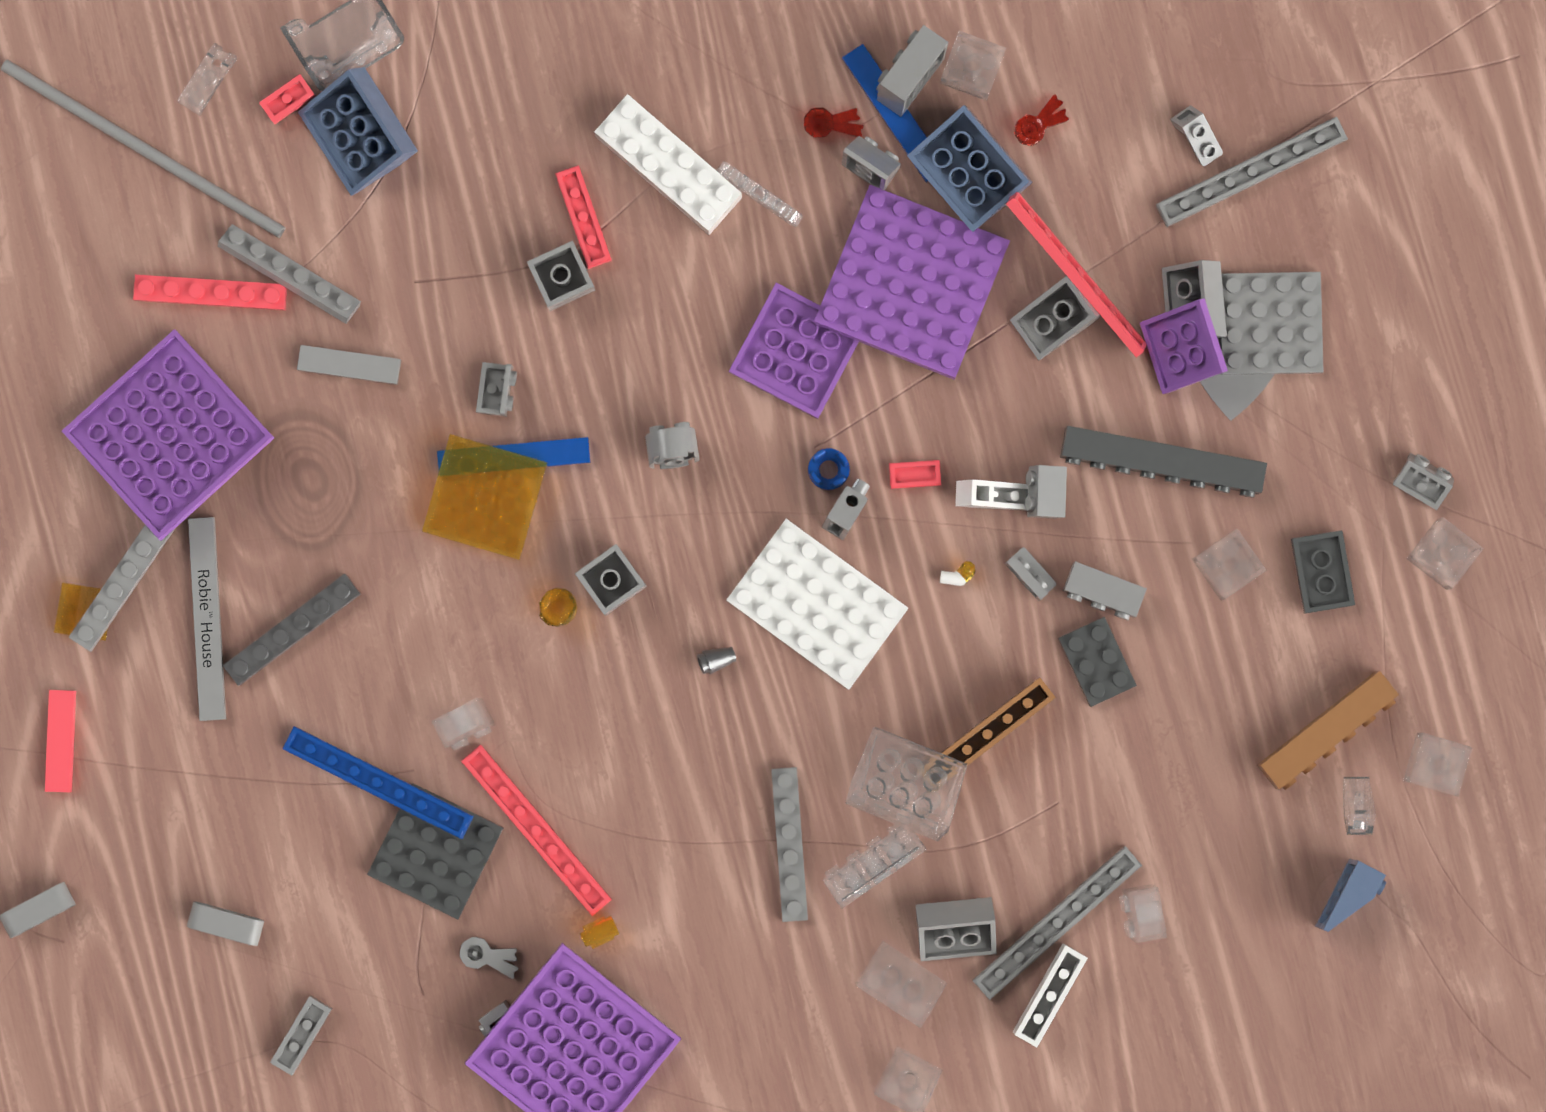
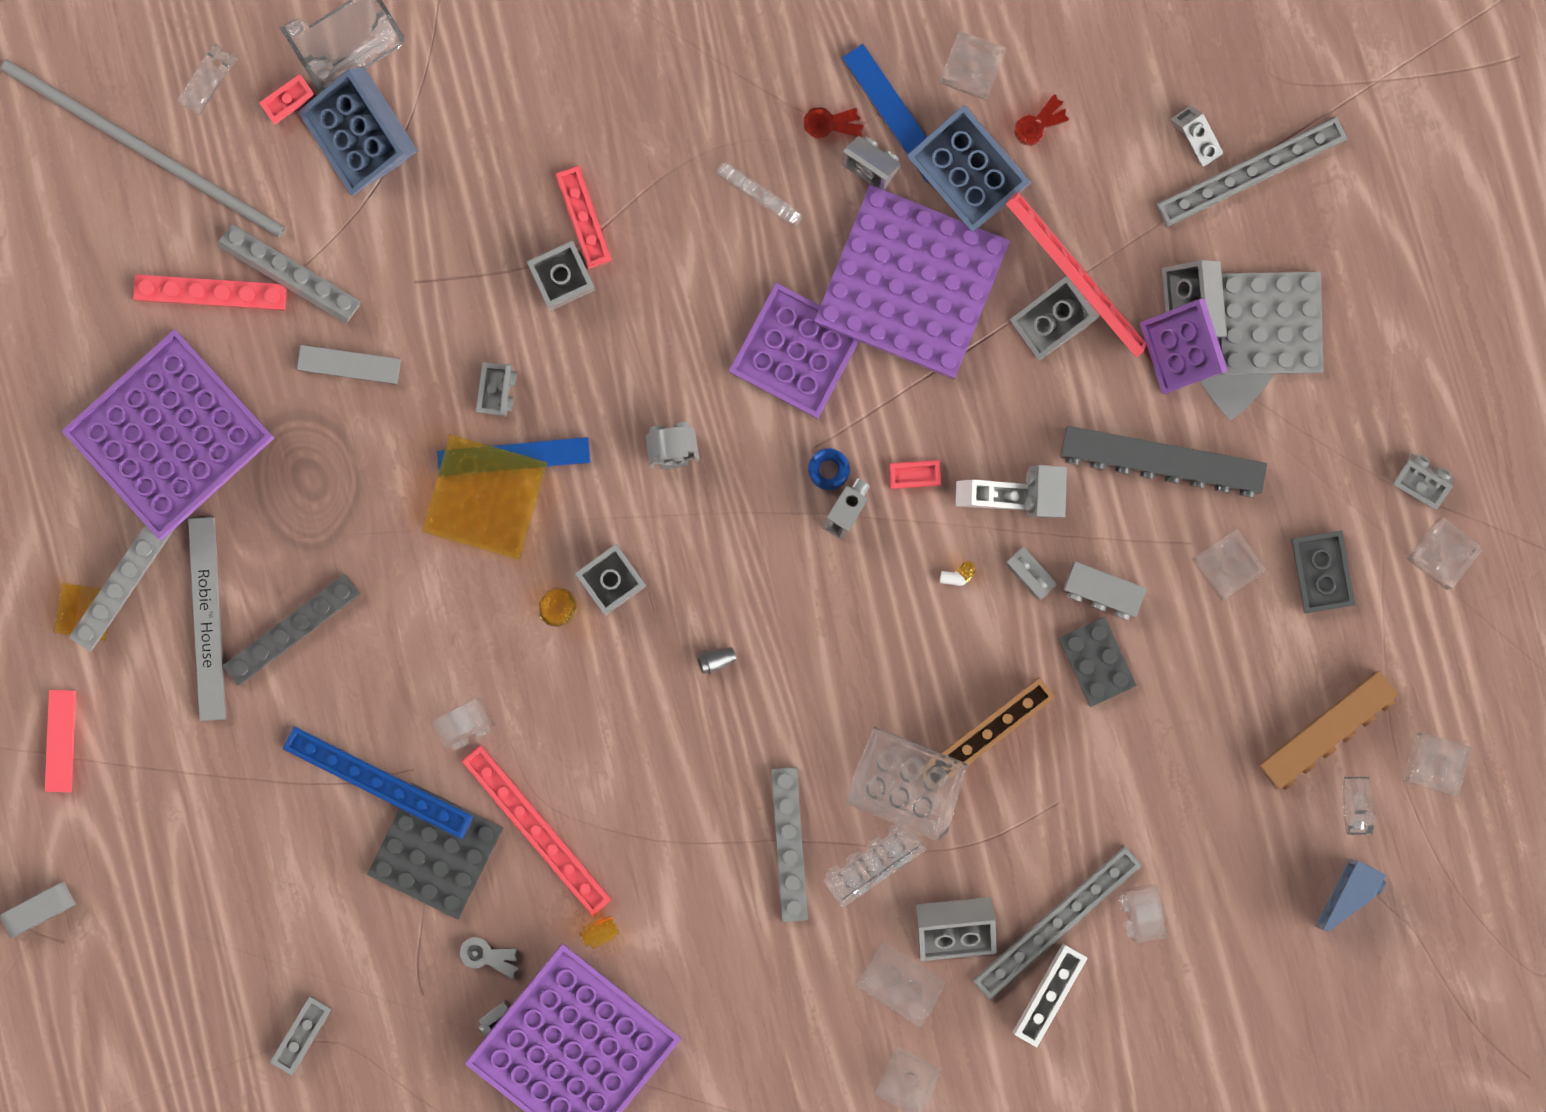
light grey beam [187,901,264,946] -> none
white brick [594,94,742,235] -> none
white plate [726,519,908,690] -> none
light grey brick [876,25,949,117] -> none

